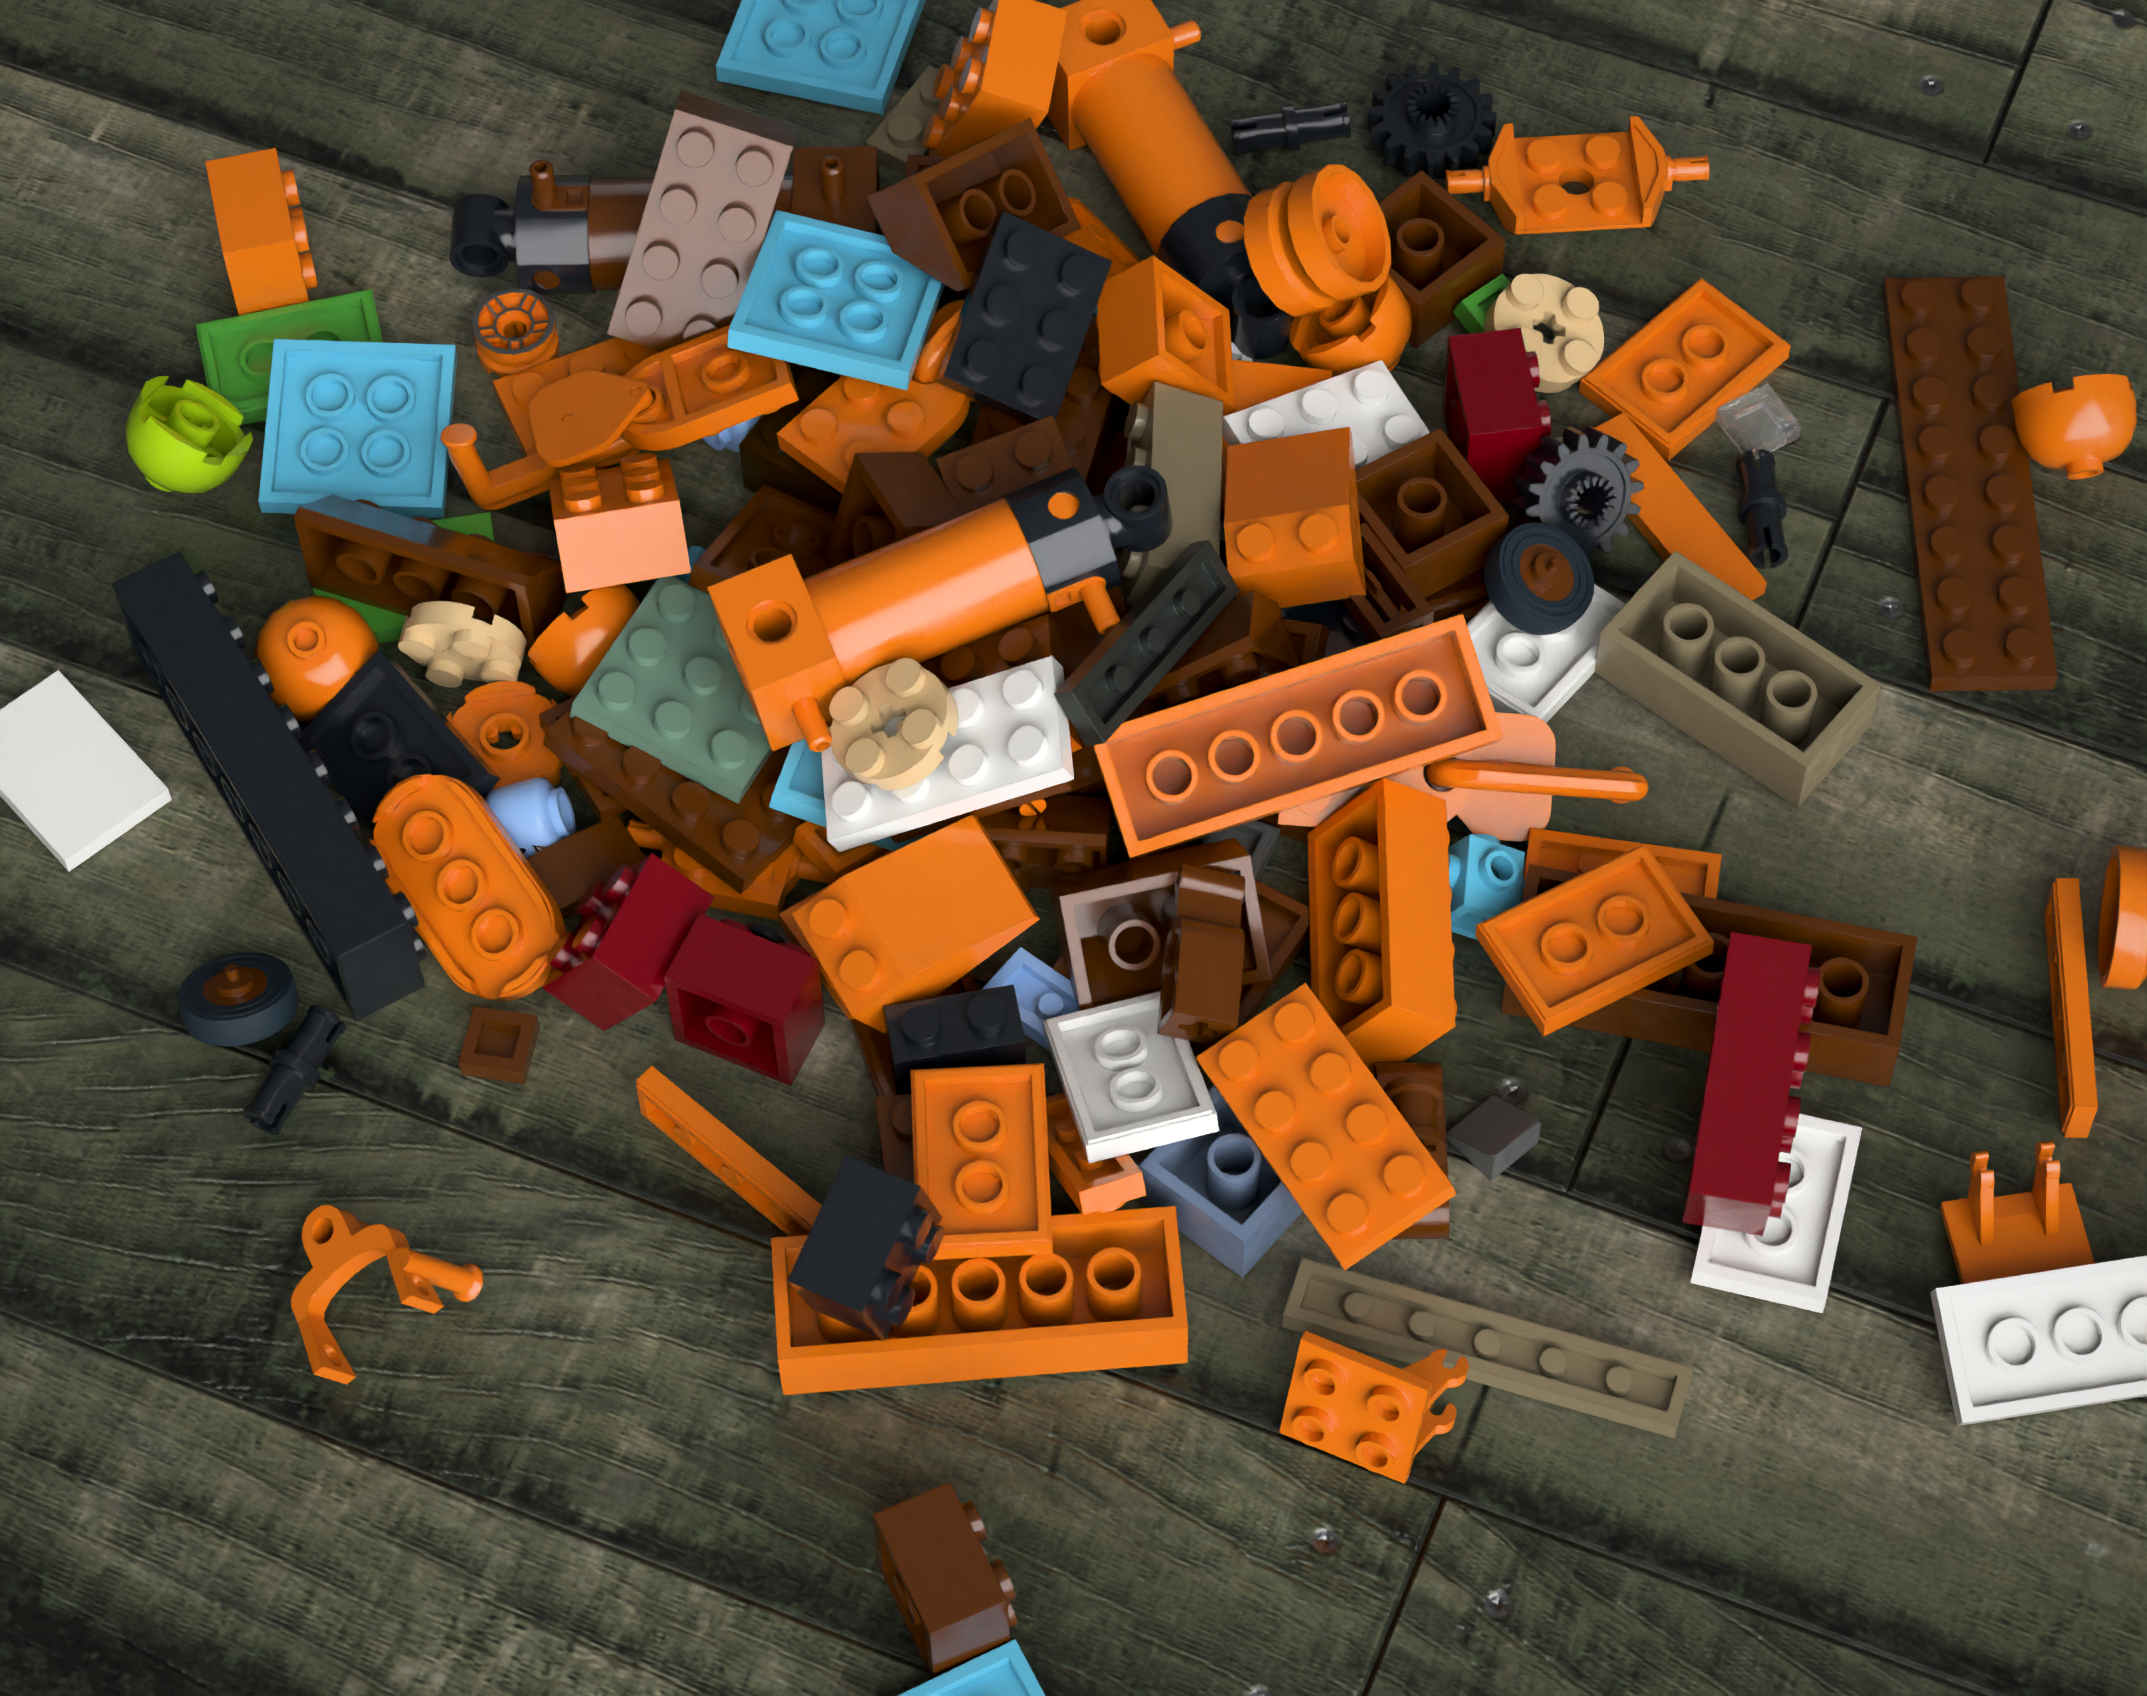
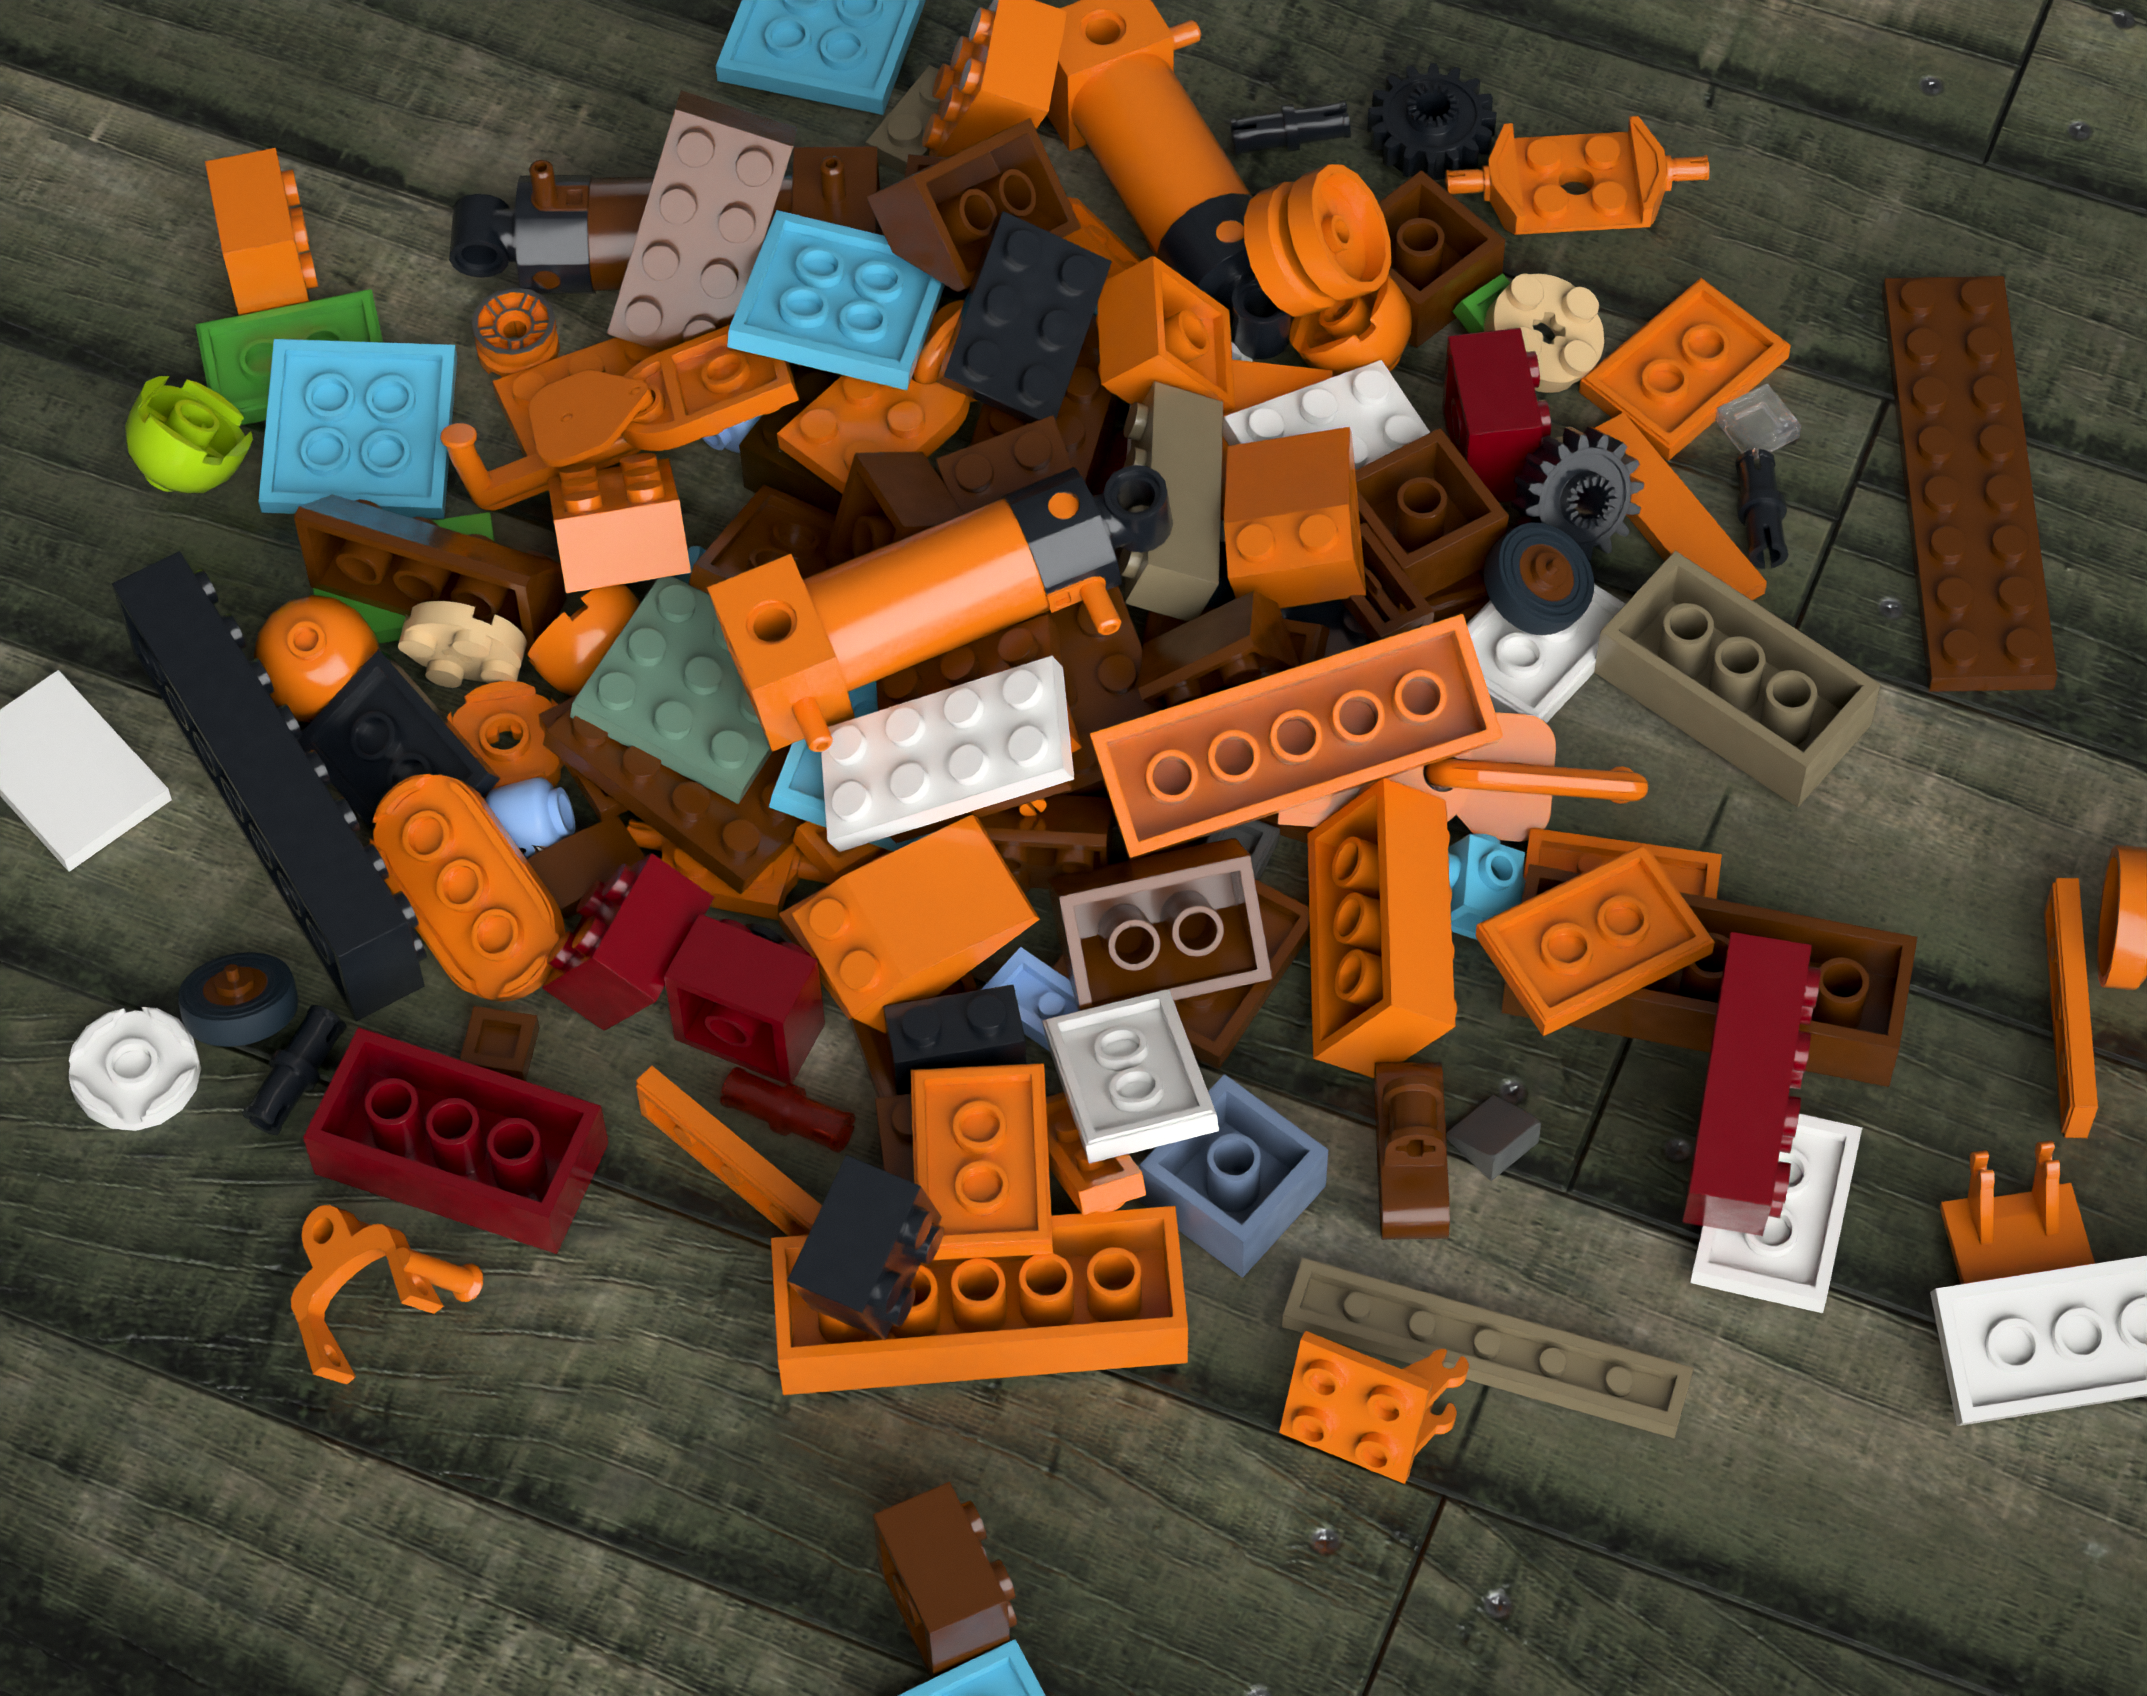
tan plate [829,658,959,791] -> none
pearl dark grey plate [1054,539,1240,746] -> none
reddish brown piece [1157,864,1245,1045] -> none
orange plate [1195,982,1456,1271] -> none
orange cylinder [2011,374,2137,480] -> none
none -> white tile [69,1007,201,1131]
none -> dark red brick [303,1027,609,1254]
none -> clear red pin [720,1067,856,1153]

